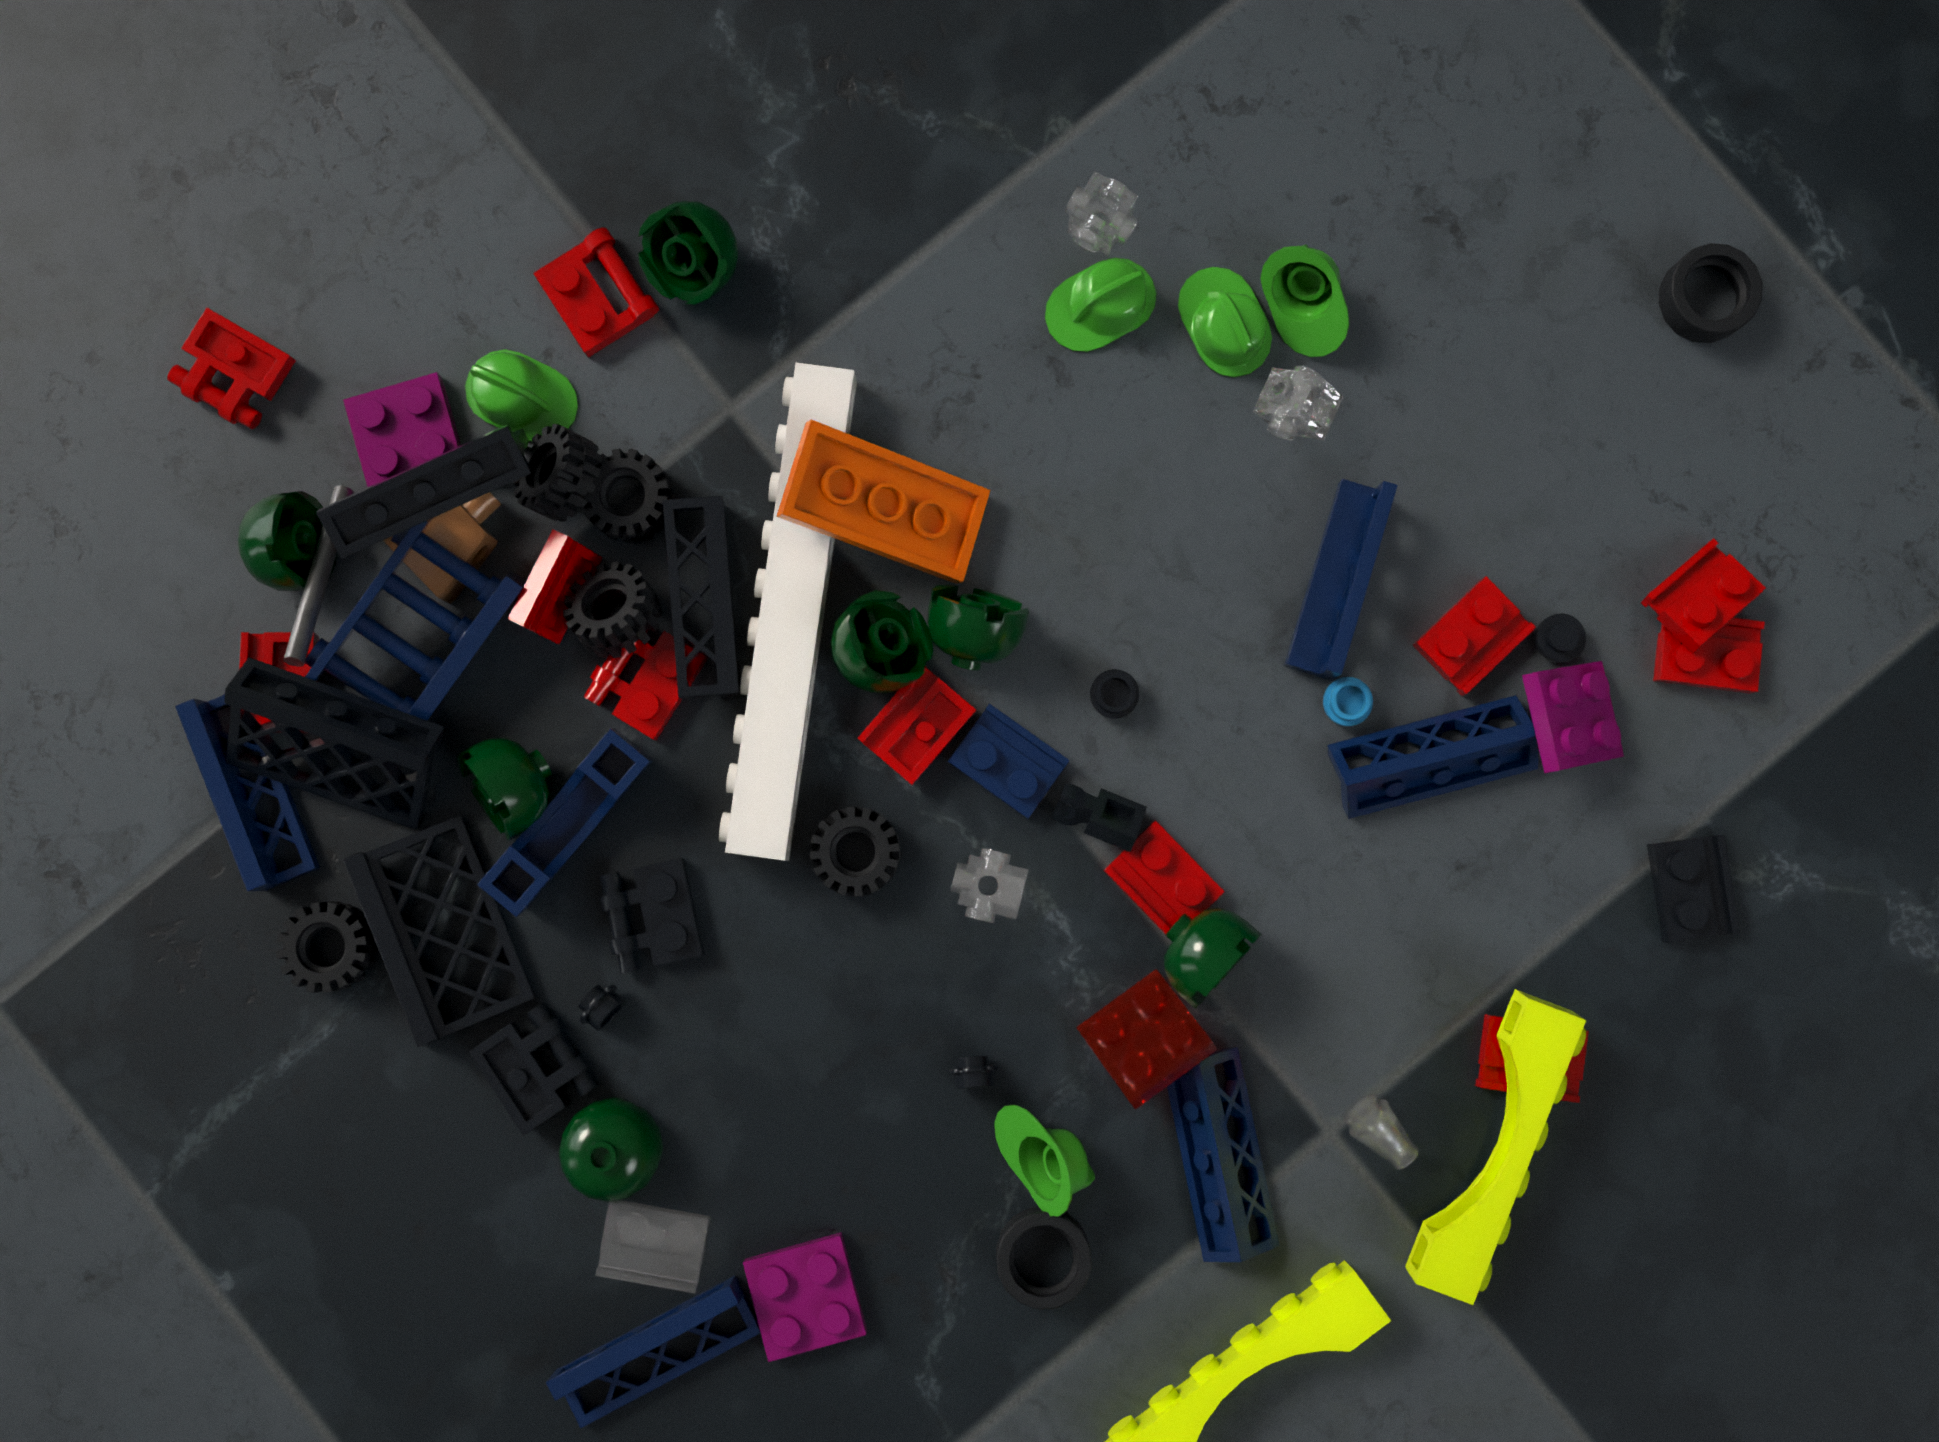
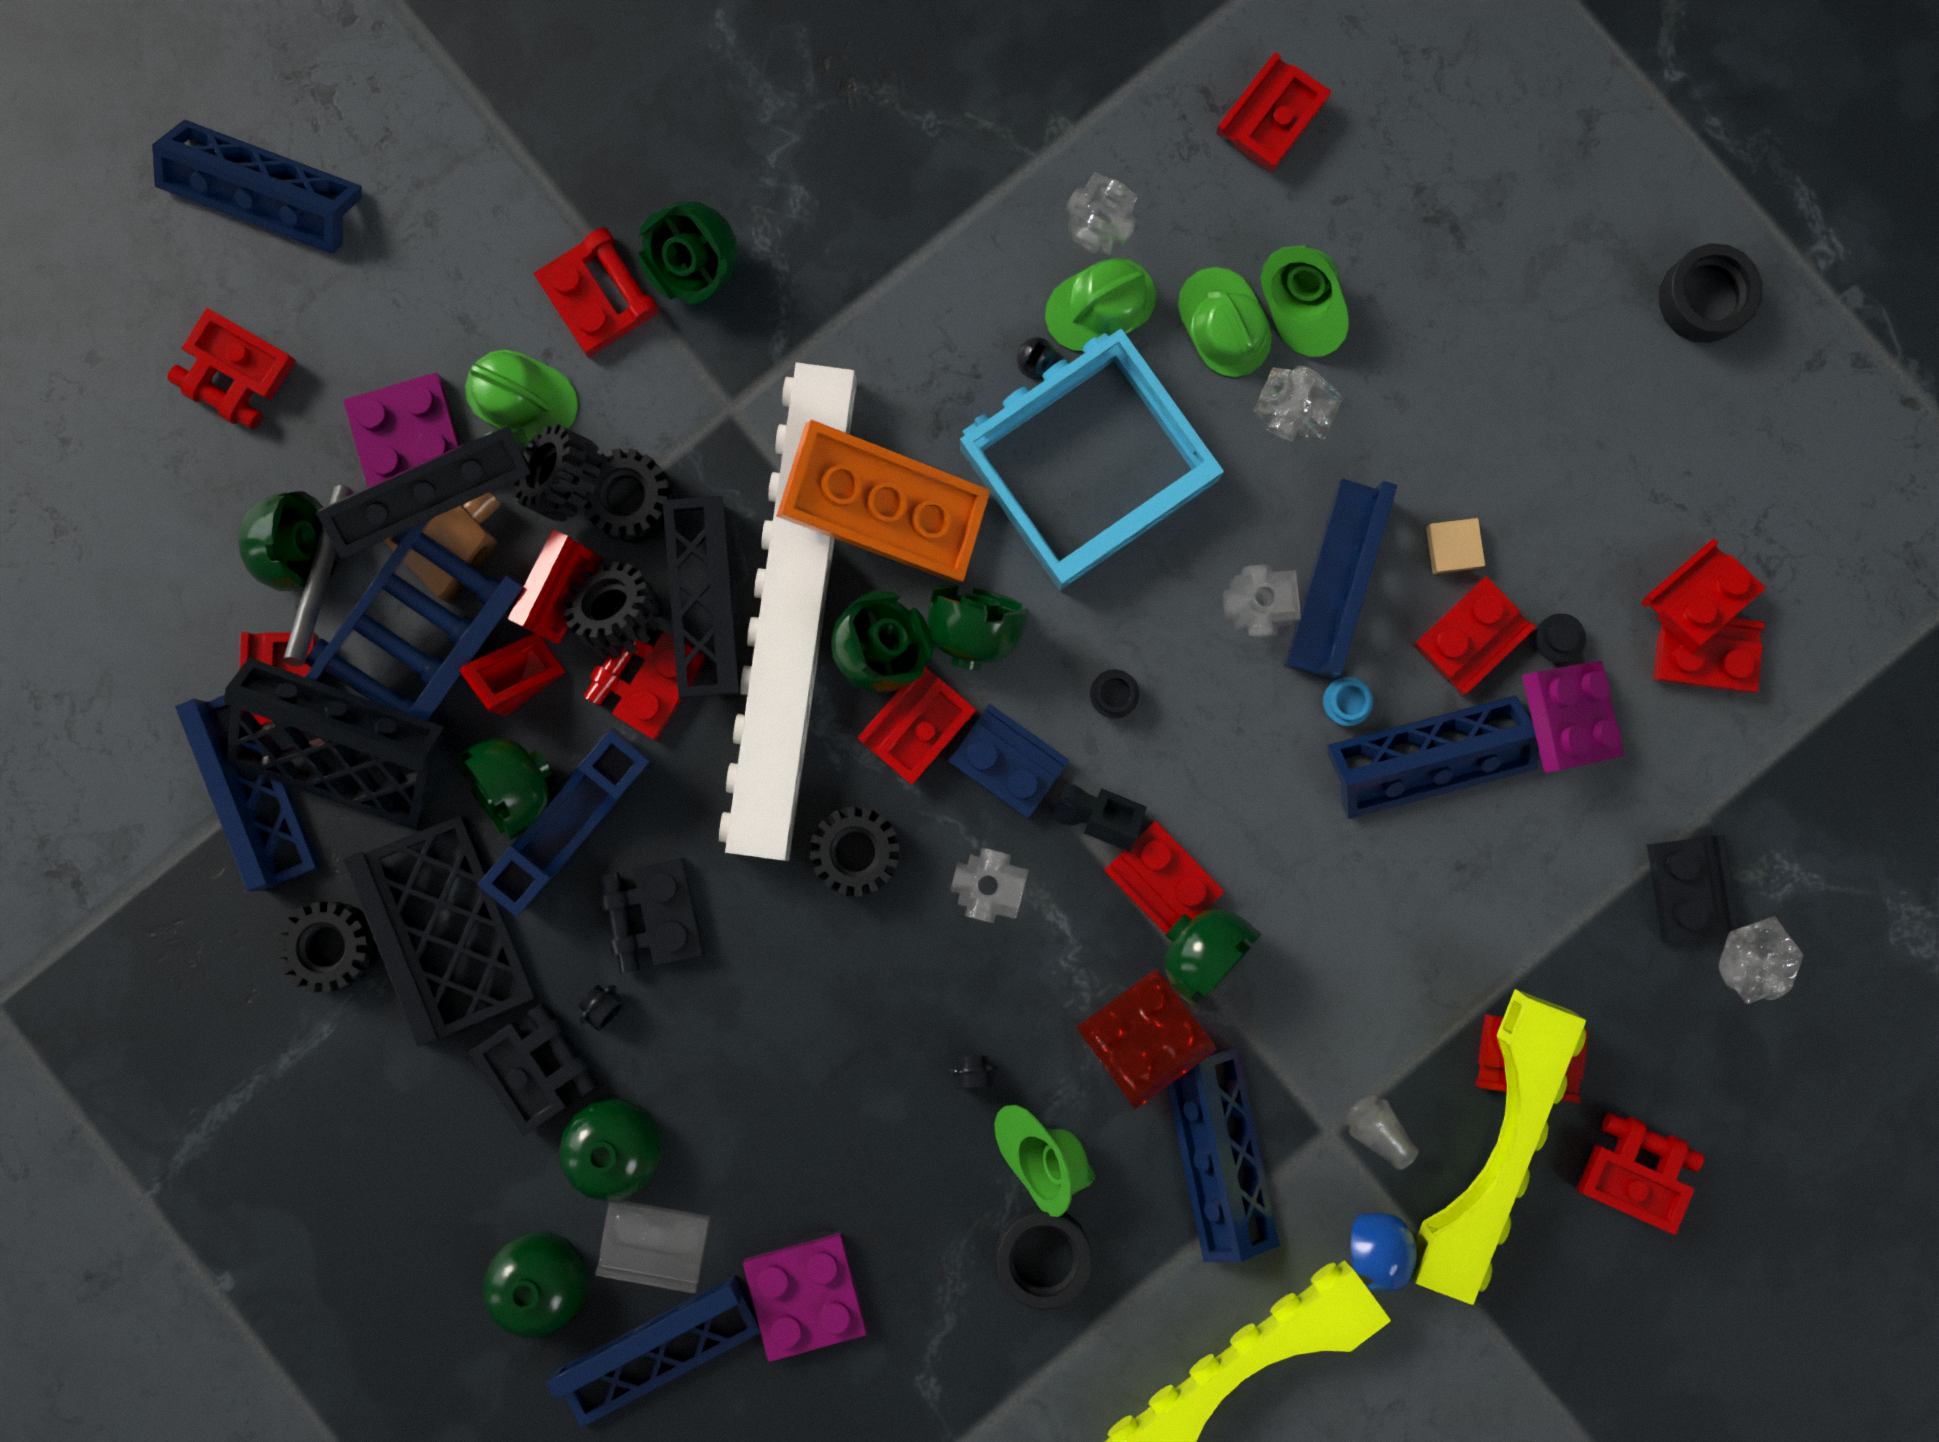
none -> dark blue fence [152,119,362,254]
none -> red slope [459,633,565,717]
none -> dark green cylinder [483,1231,588,1338]
none -> medium azure window [960,328,1224,591]
none -> black hinge [1017,337,1056,379]
none -> red plate [1216,52,1332,173]
none -> clear brick [1223,564,1301,638]
none -> blue hair [1351,1213,1418,1293]
none -> tan tile [1426,518,1485,574]
none -> red plate [1576,1113,1704,1236]
none -> clear brick [1719,916,1804,1004]

